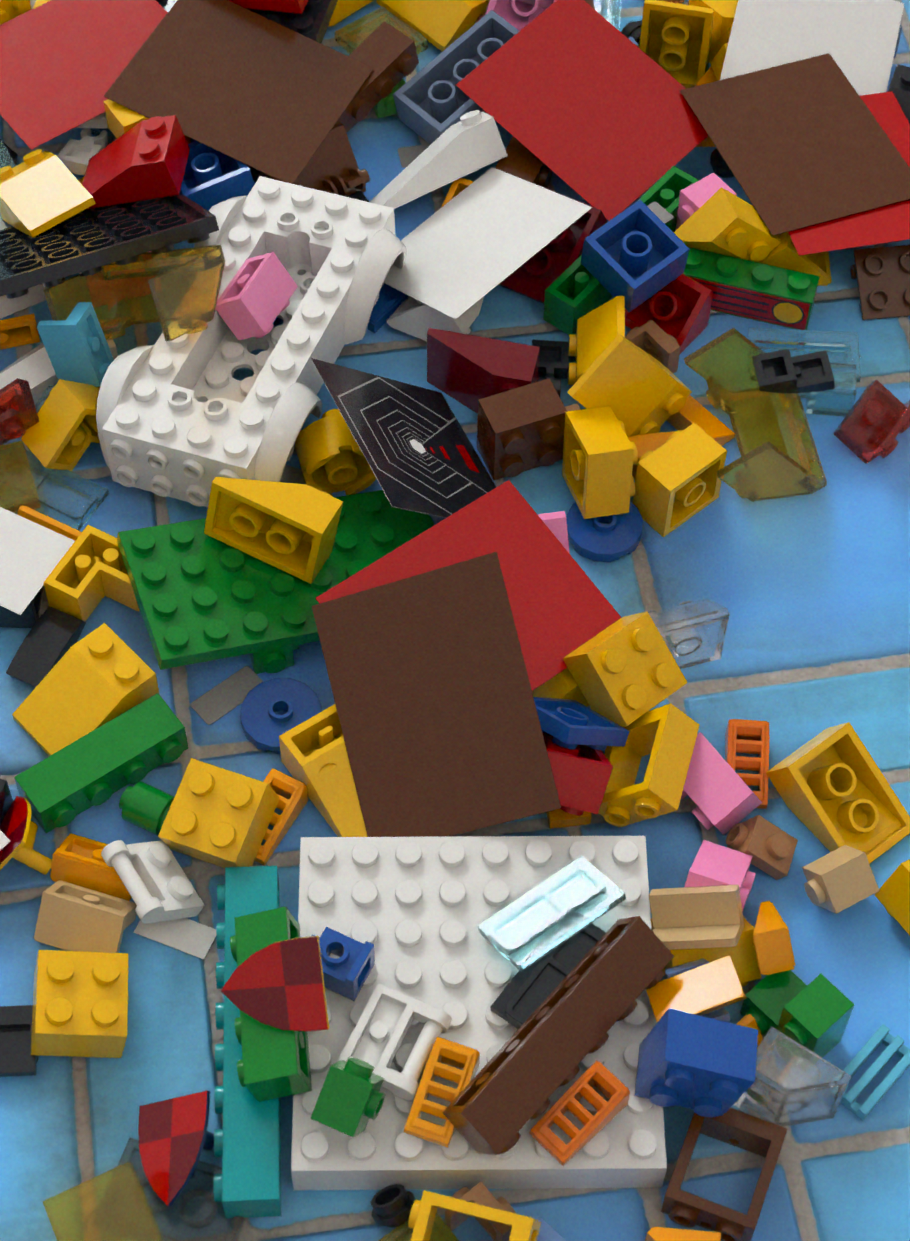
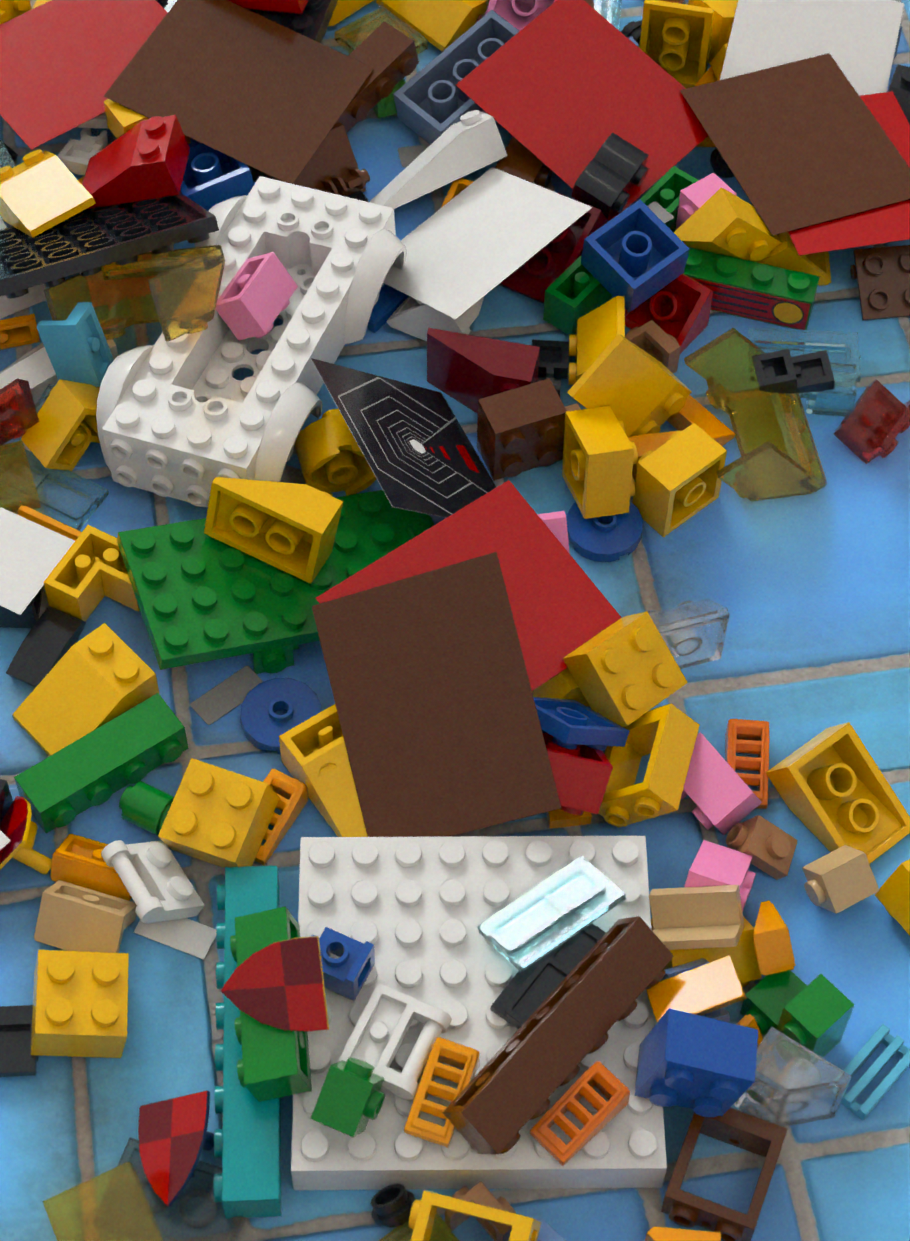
none -> black brick [572,133,649,219]

